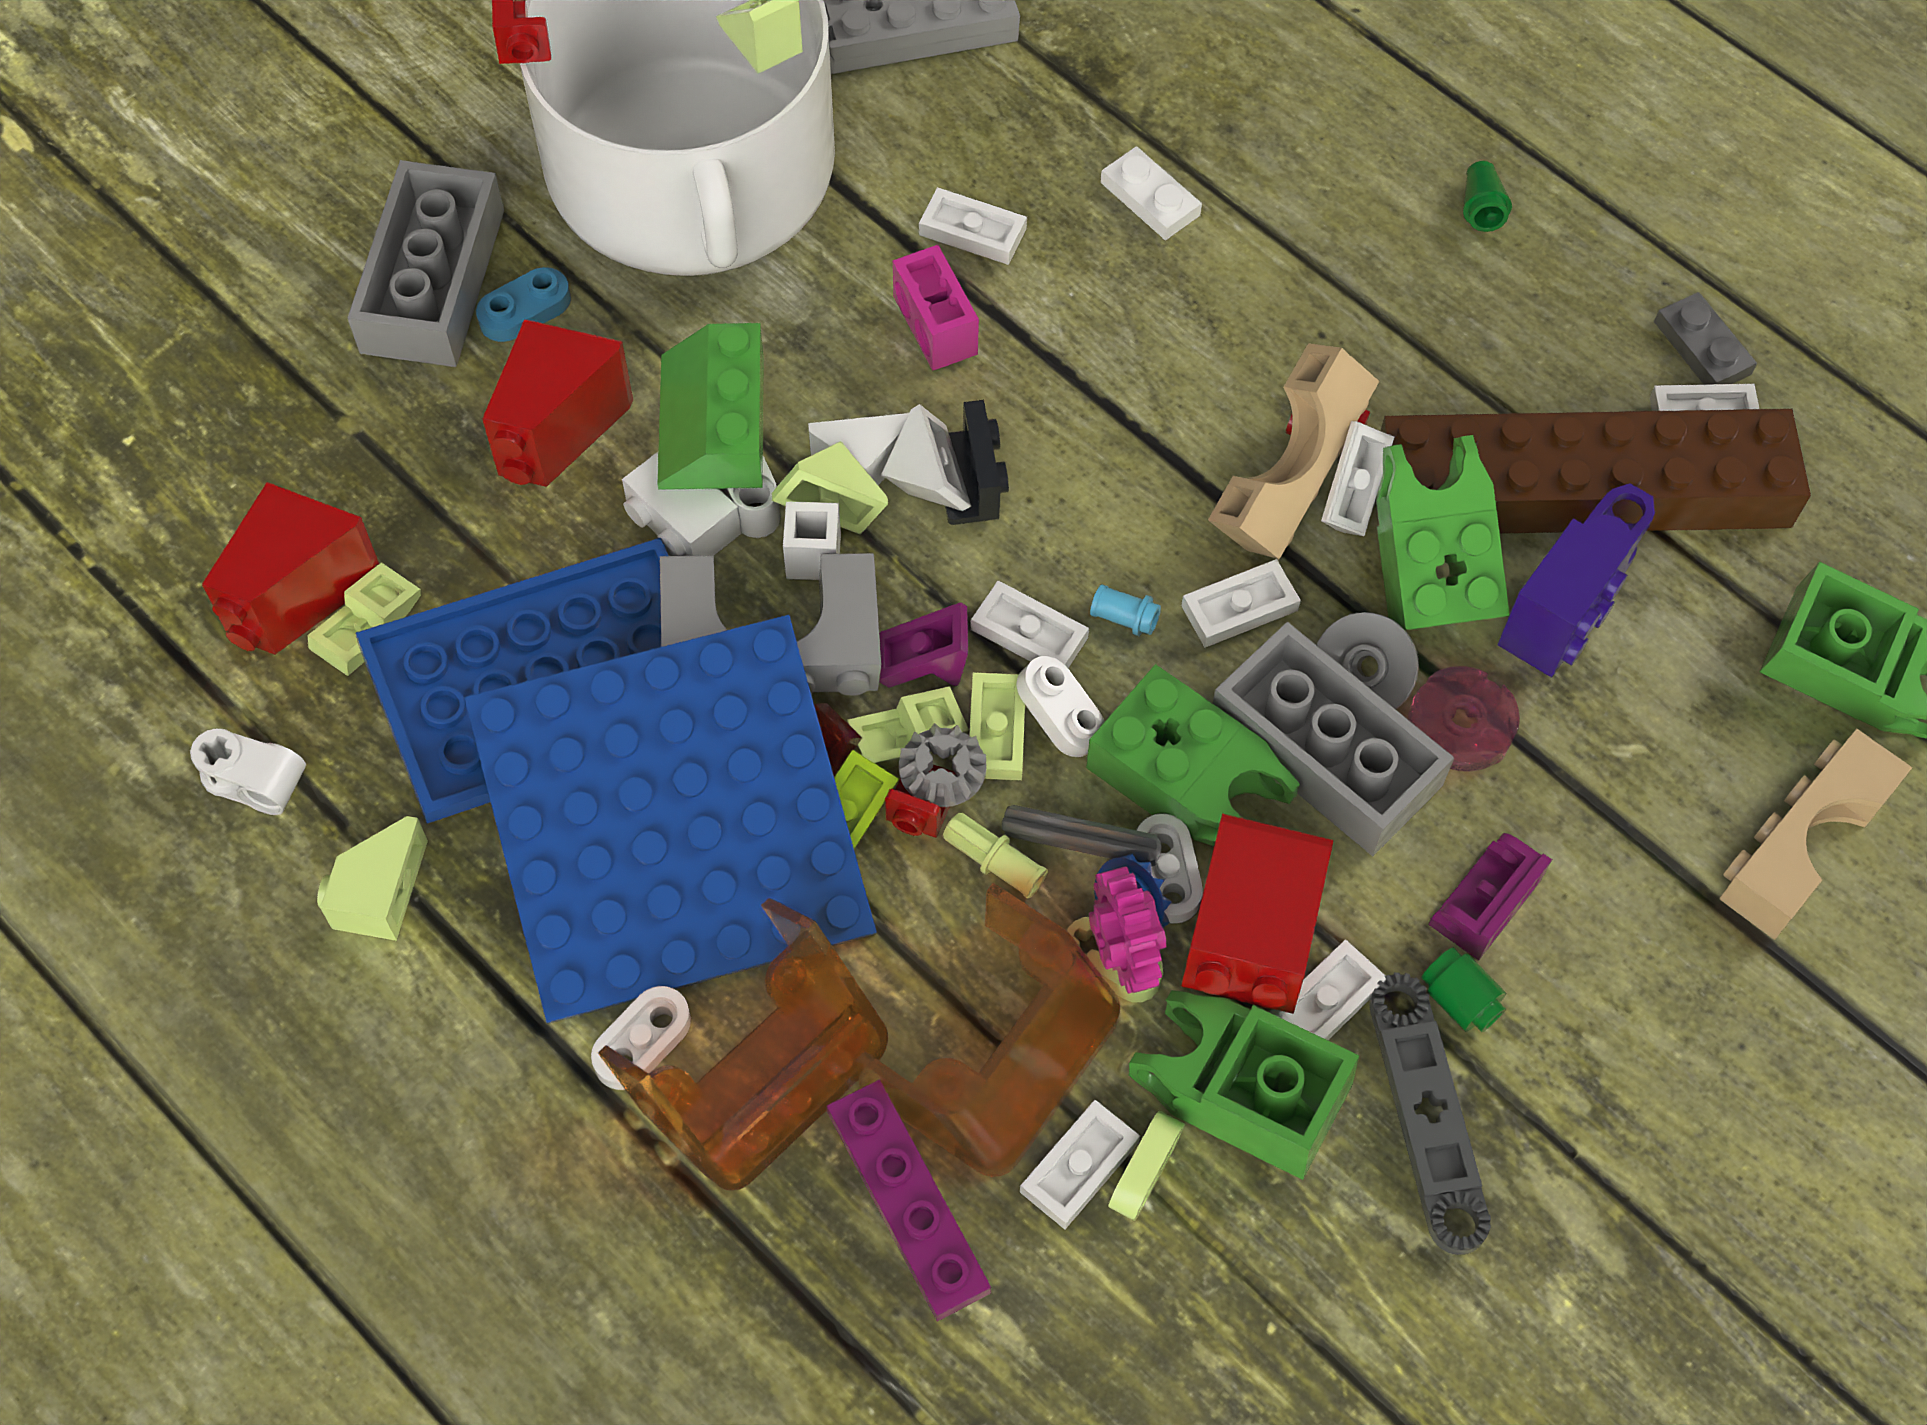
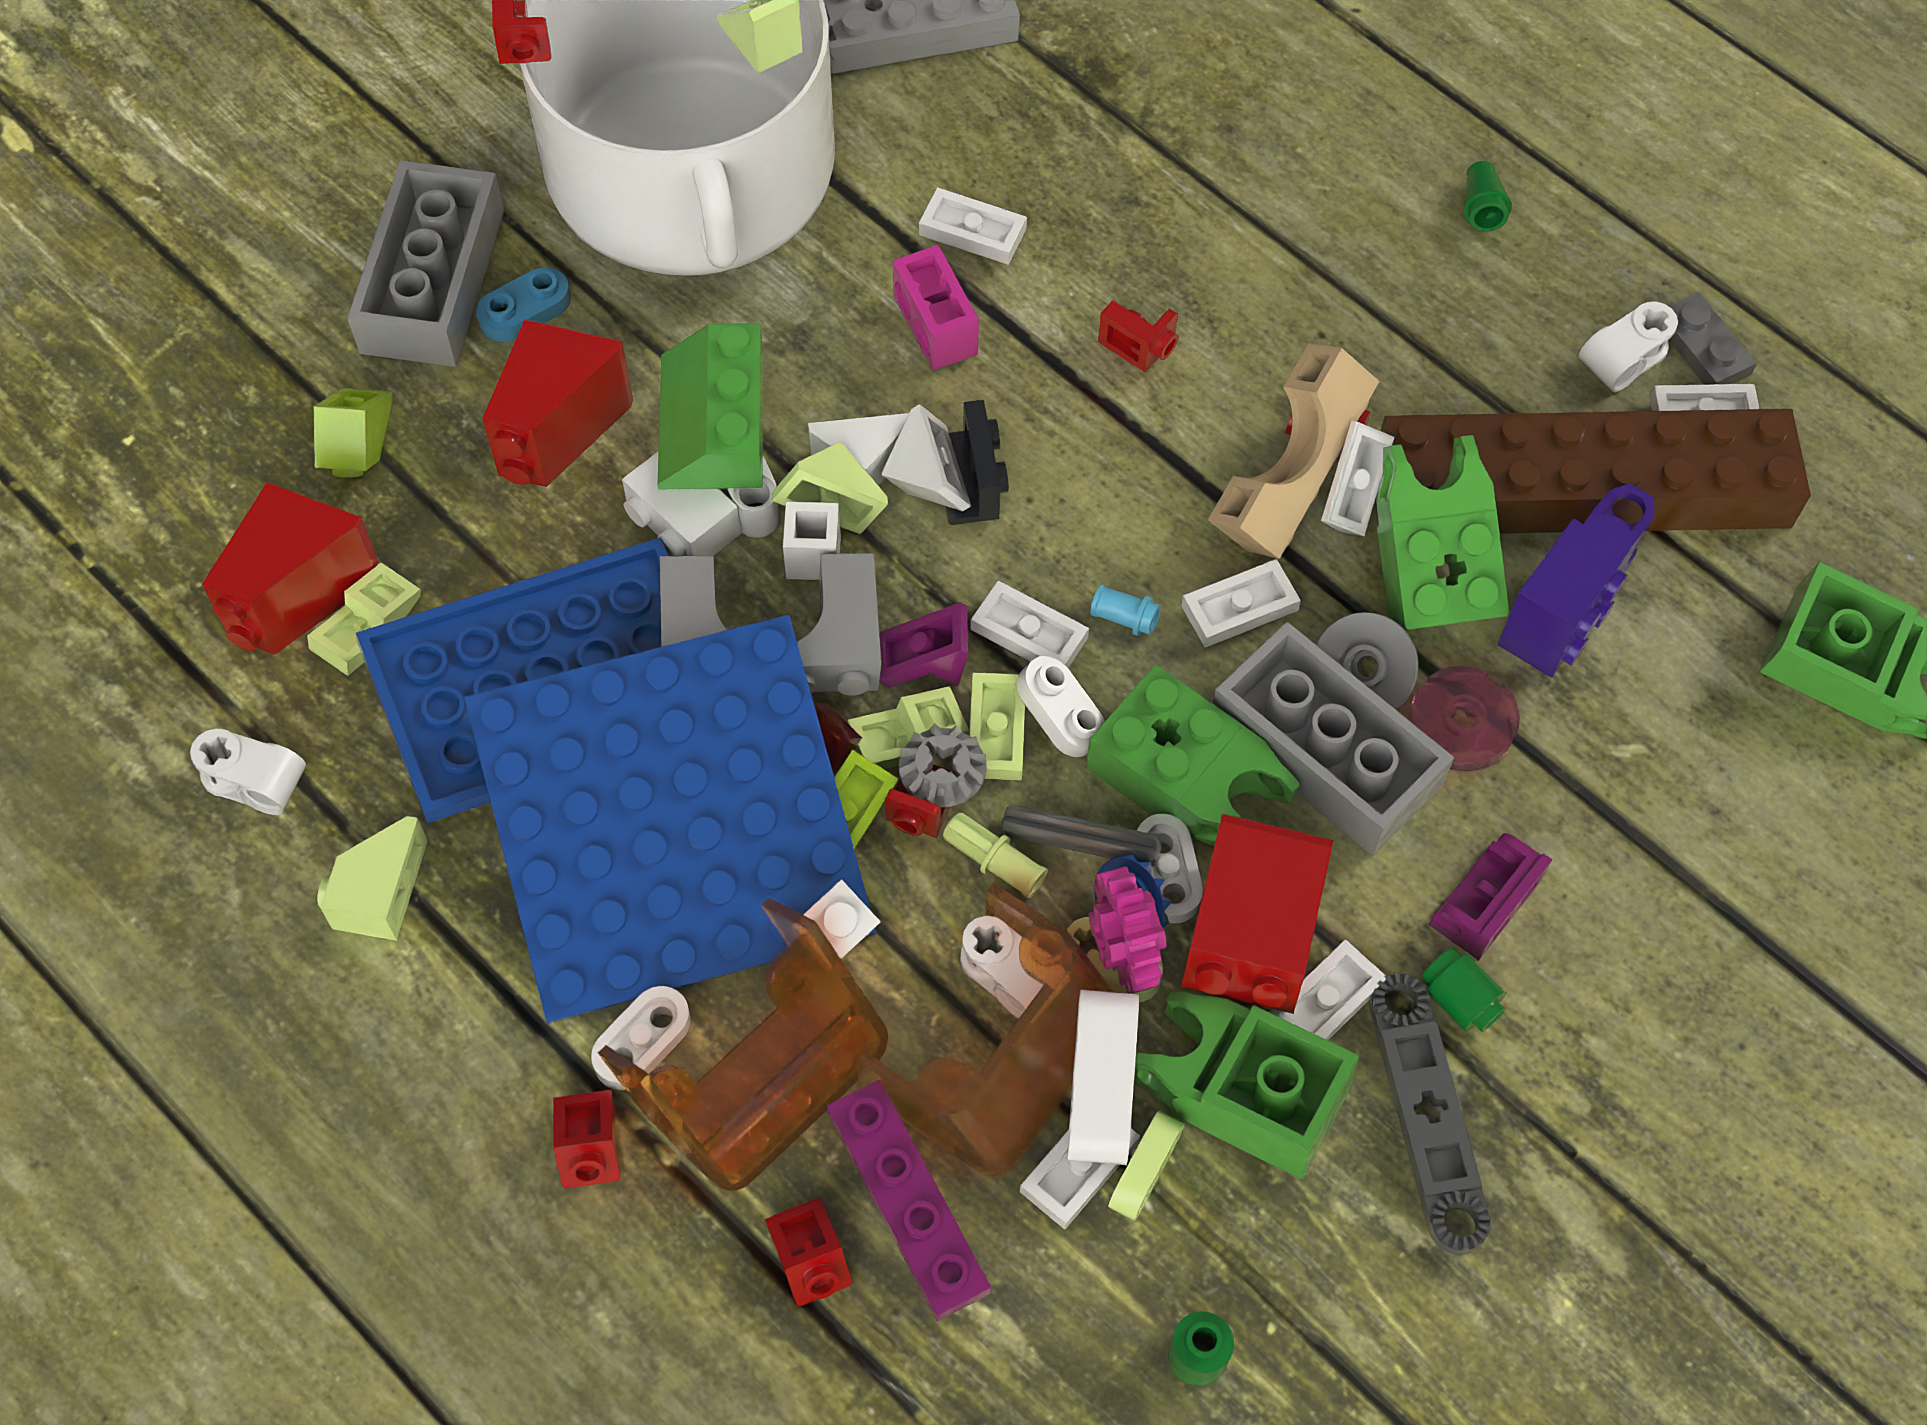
white plate [1101,146,1202,241] -> none
tan arch [1719,728,1913,940] -> none
none -> lime slope [314,388,392,477]
none -> red bracket [553,1090,620,1188]
none -> red bracket [765,1197,852,1306]
none -> white brick [796,880,880,965]
none -> white piece [960,916,1068,1023]
none -> white beam [1067,990,1139,1165]
none -> red bracket [1098,300,1179,372]
none -> green brick [1168,1311,1234,1386]
none -> white piece [1579,302,1678,393]

